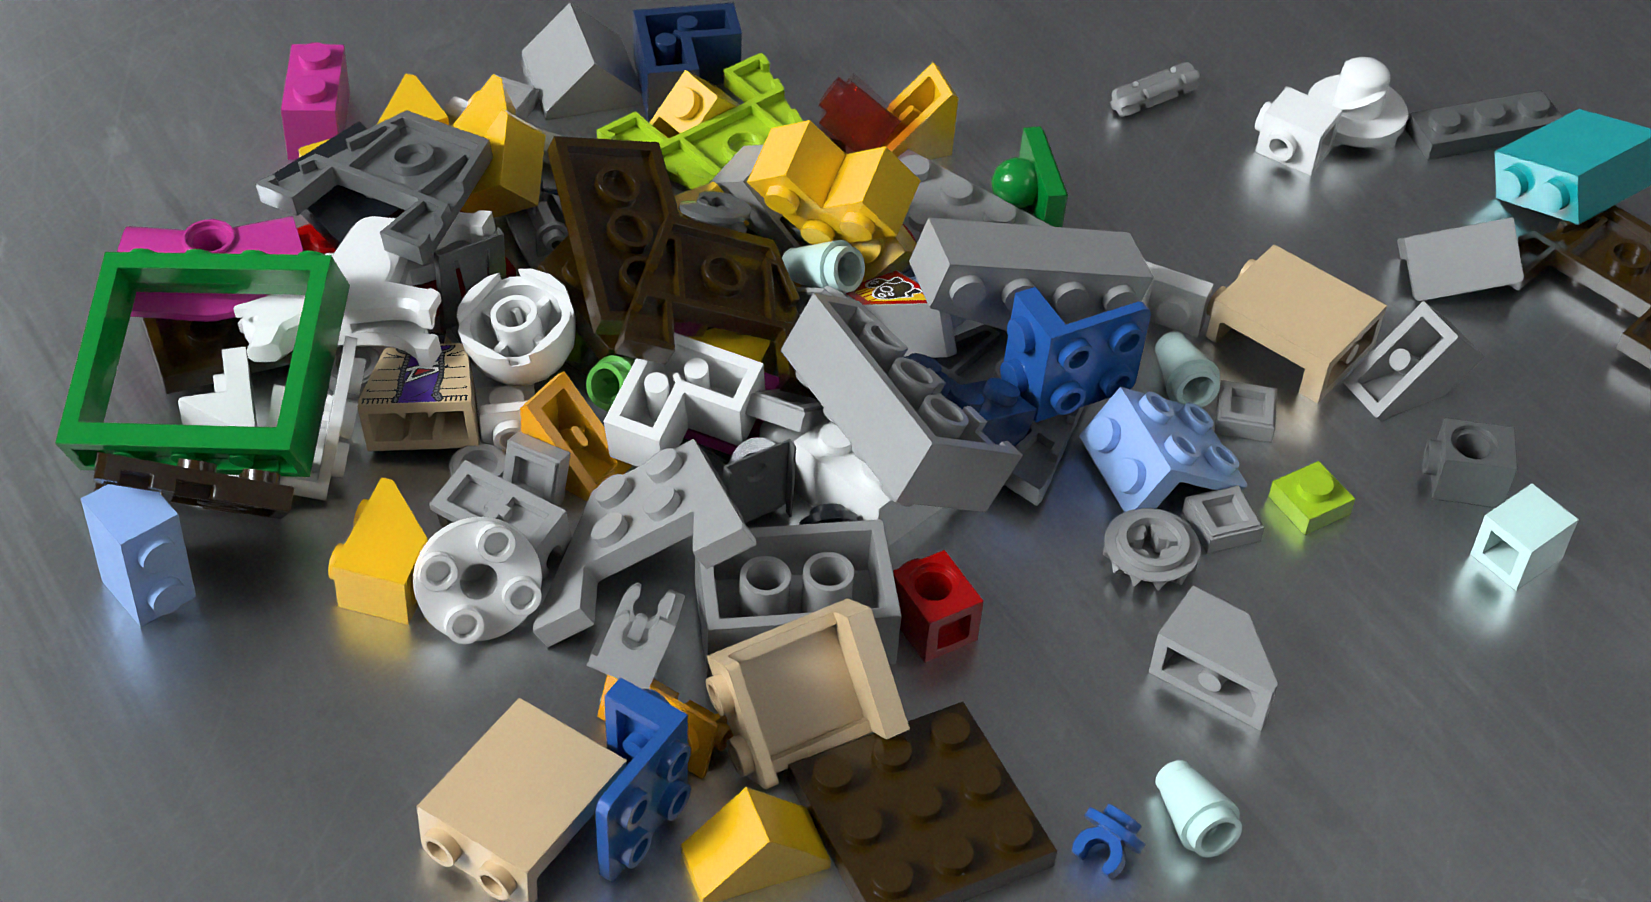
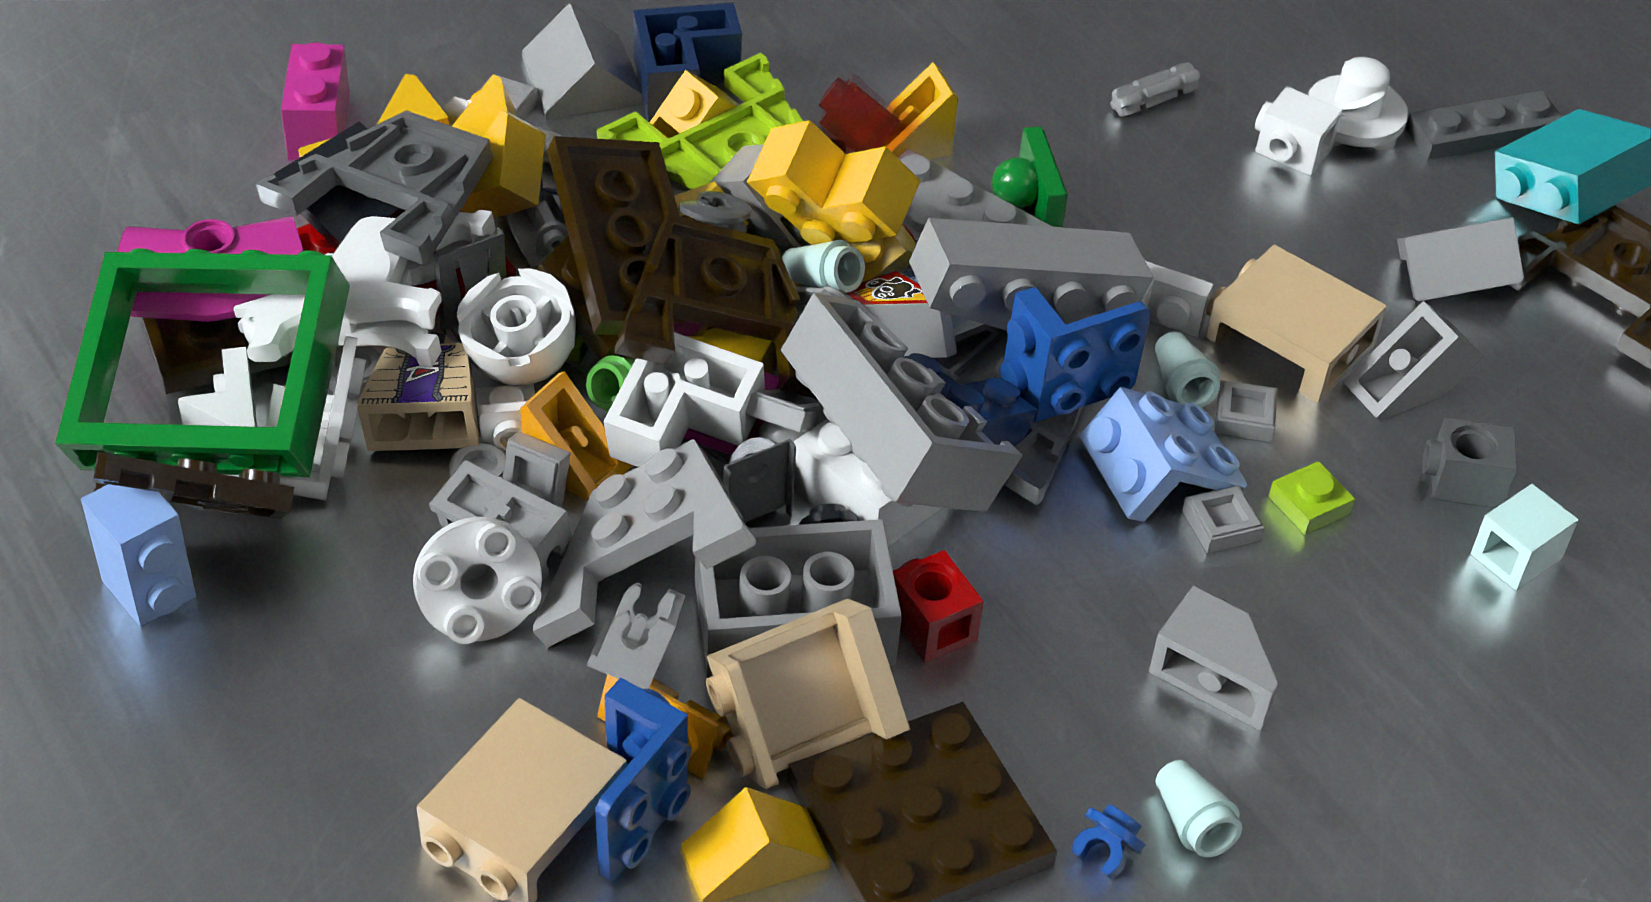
yellow slope [328,477,428,625] -> none
light grey gear [1103,508,1201,591] -> none

